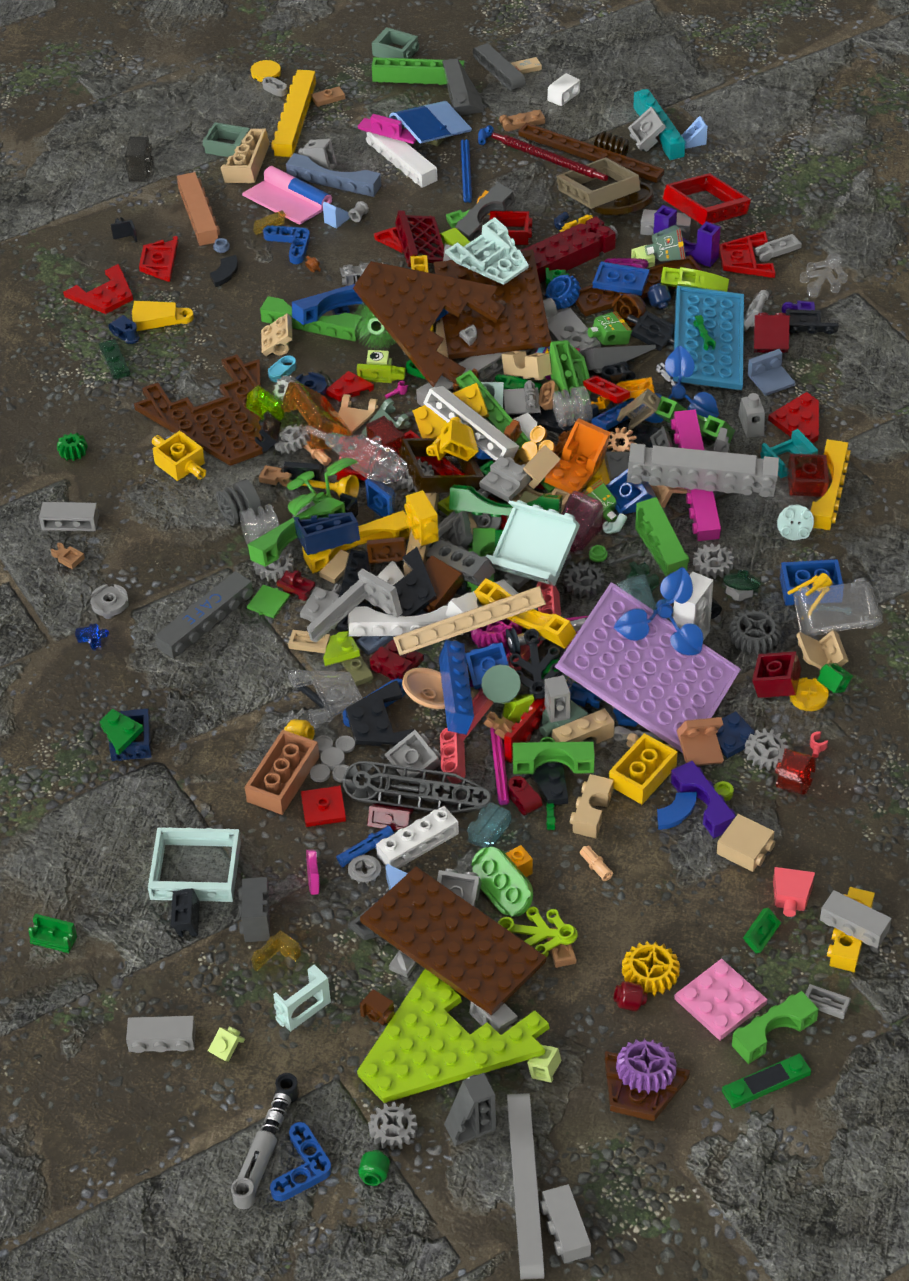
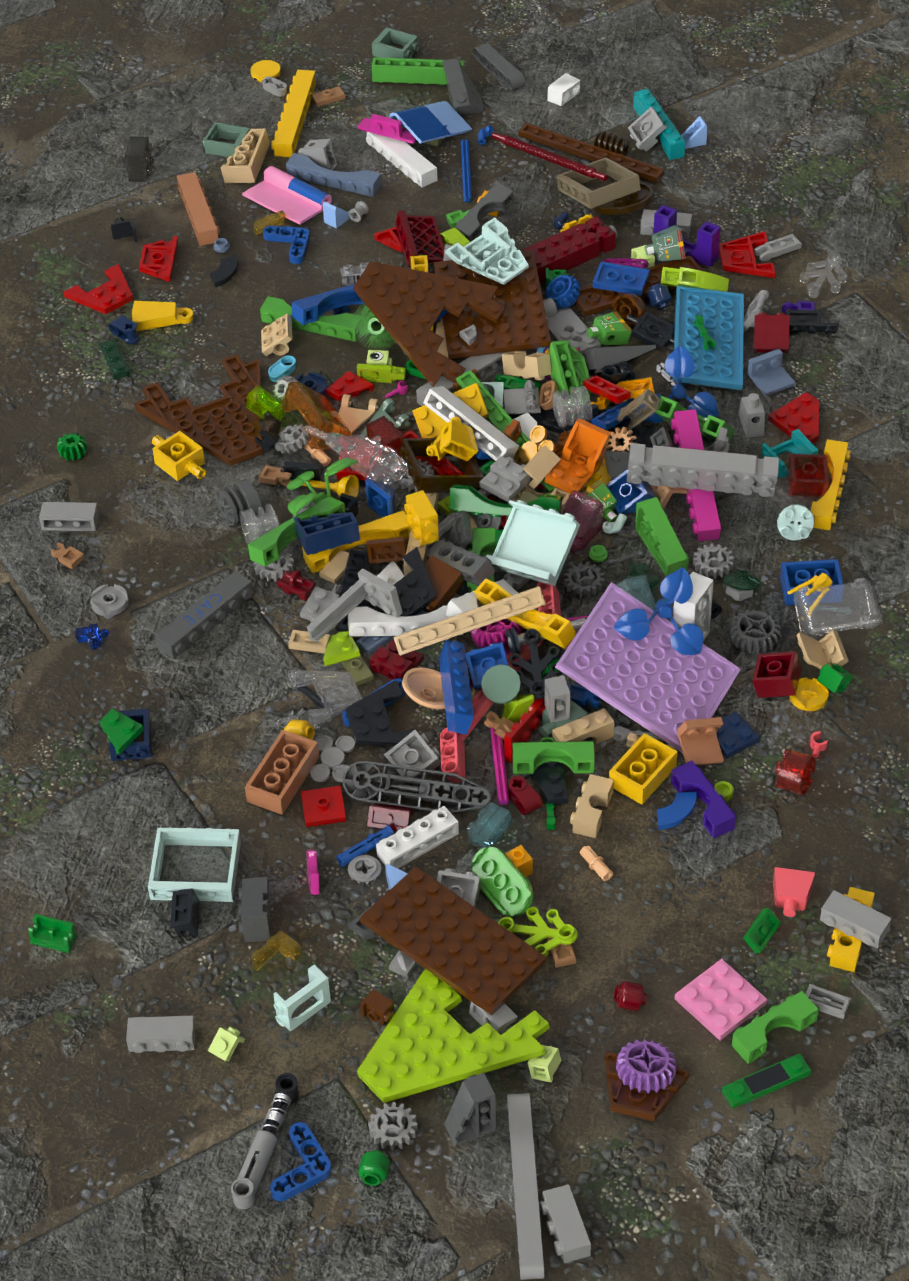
bright green piece [247,585,290,618] -> none
dark orange plate [305,256,321,272] -> none
red window [490,211,532,245] -> none
medium nougat plate [499,110,545,131] -> none
tan tile [511,57,542,74] -> none
blue tile [613,708,638,727] -> none
yellow gear [622,941,680,996] -> none
red window [662,173,751,225] -> none
tan brick [717,814,775,872] -> none
light grey gear [744,728,789,771] -> none

